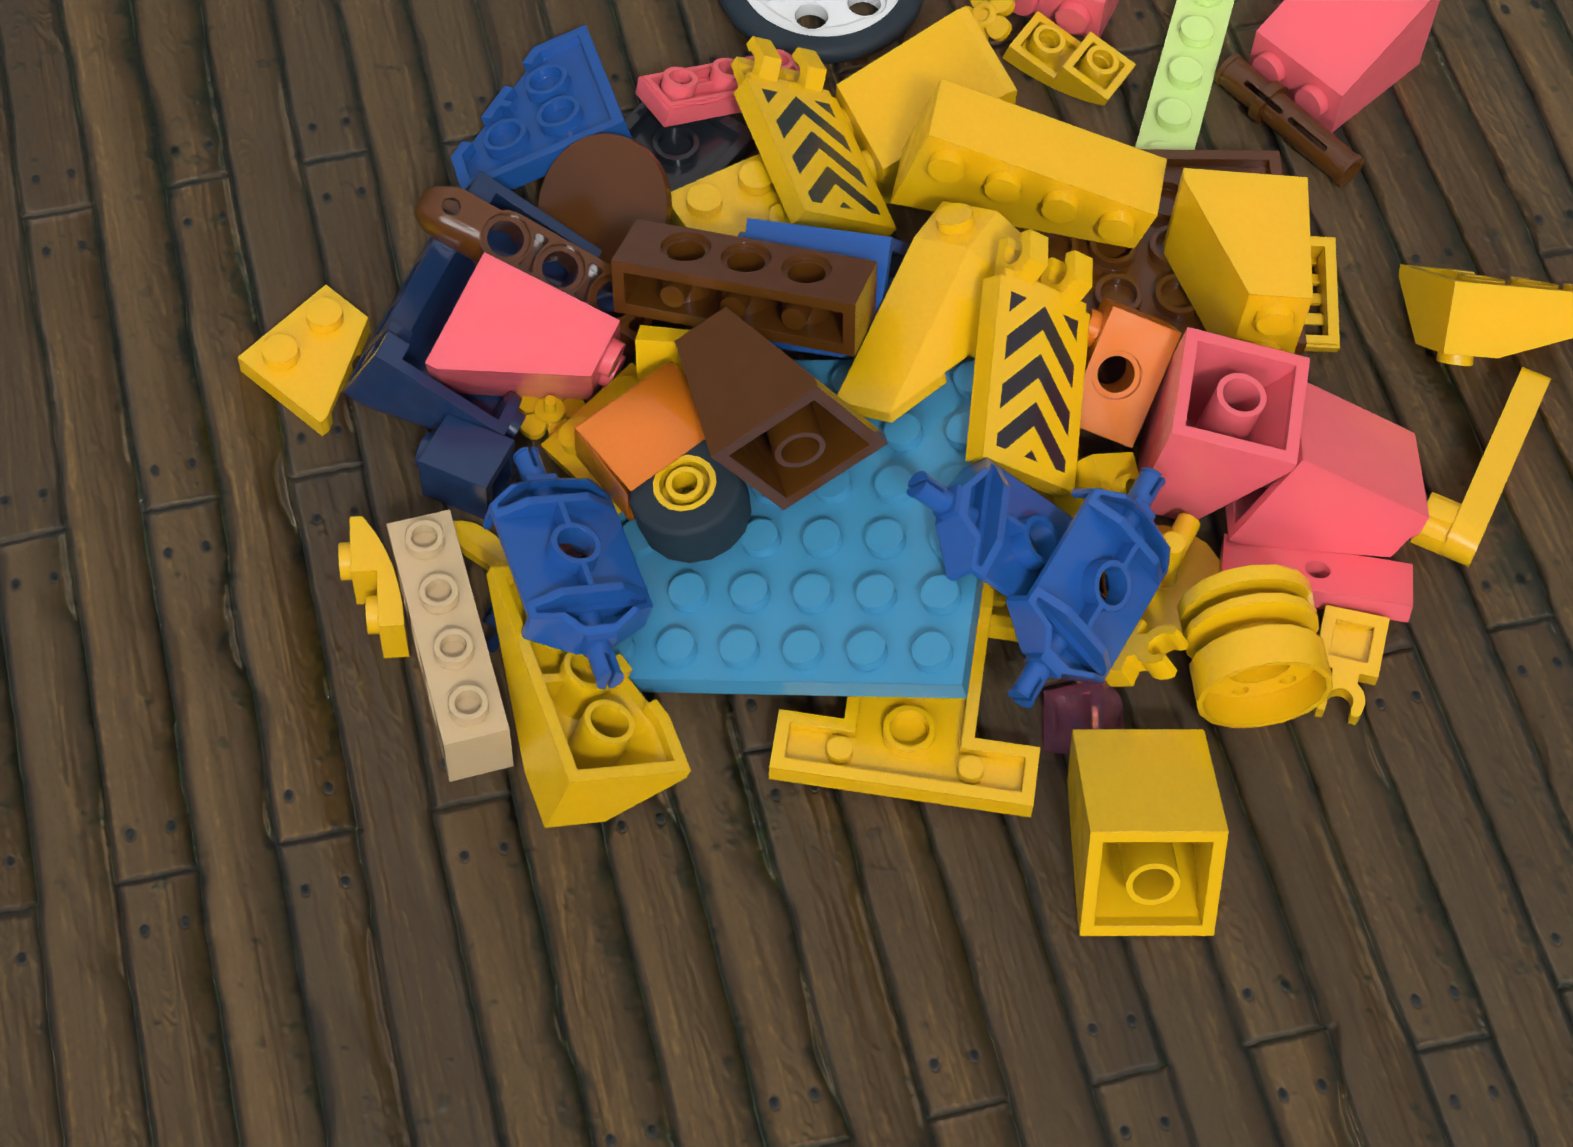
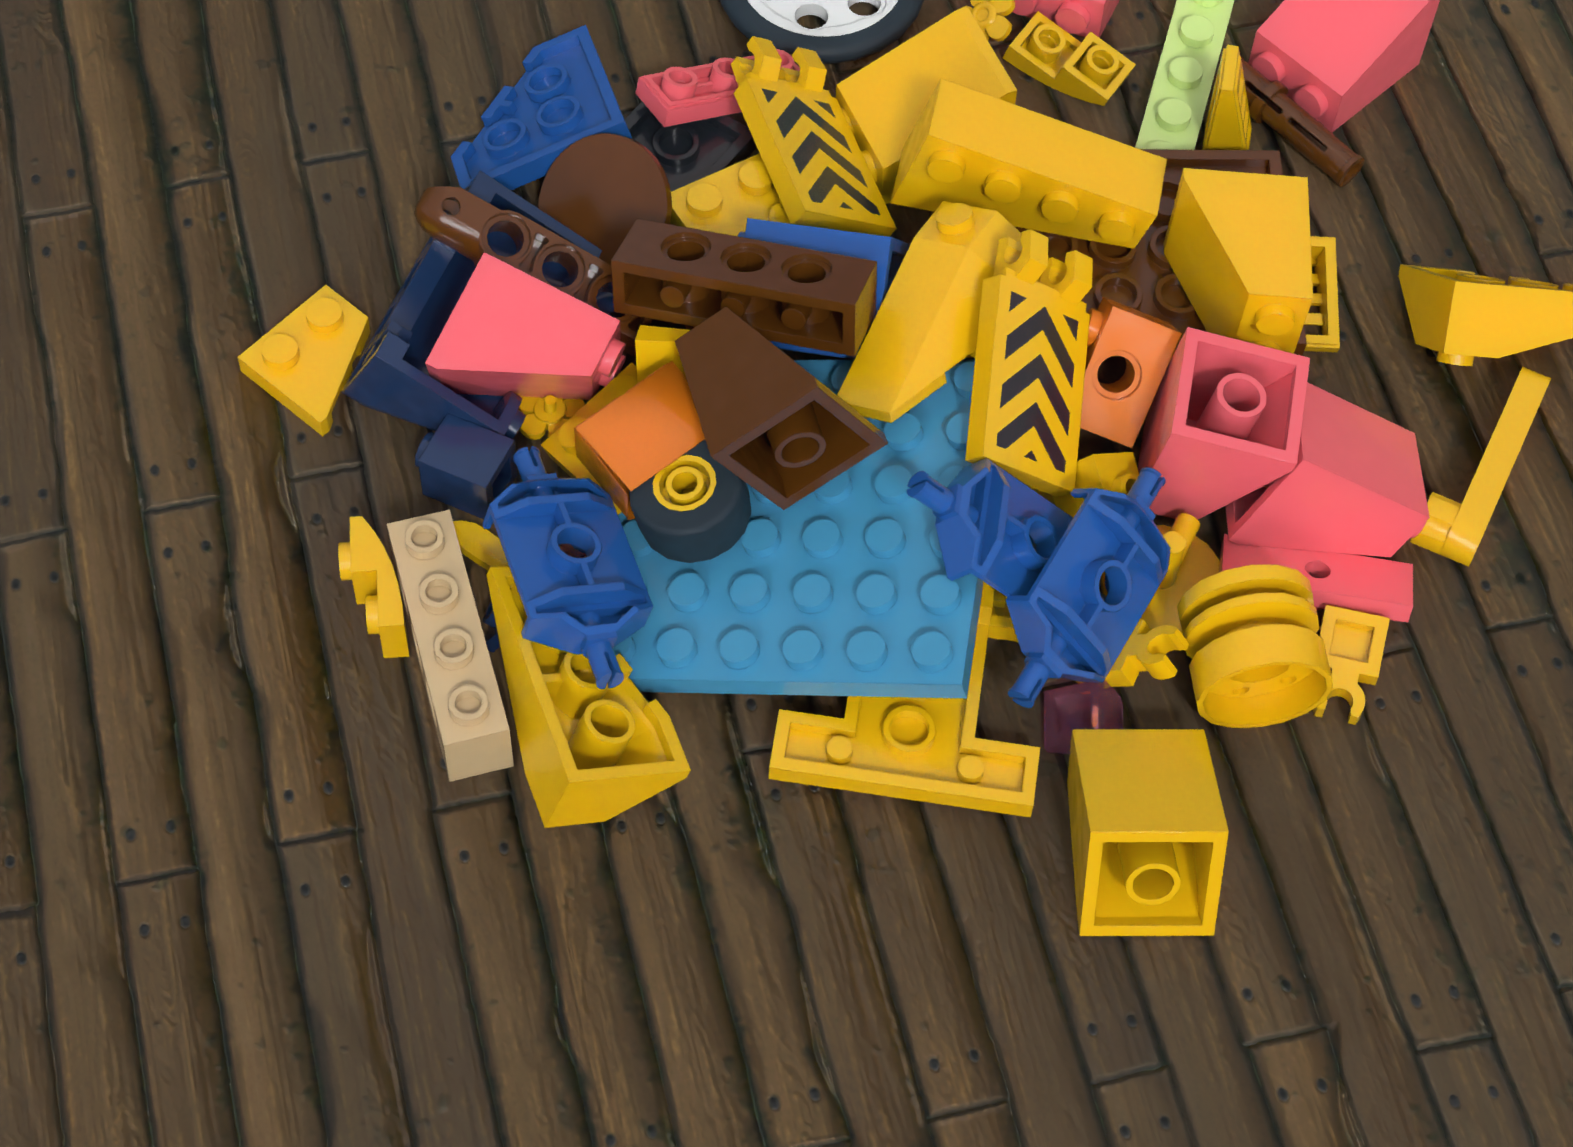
none -> yellow slope [1202,45,1252,150]

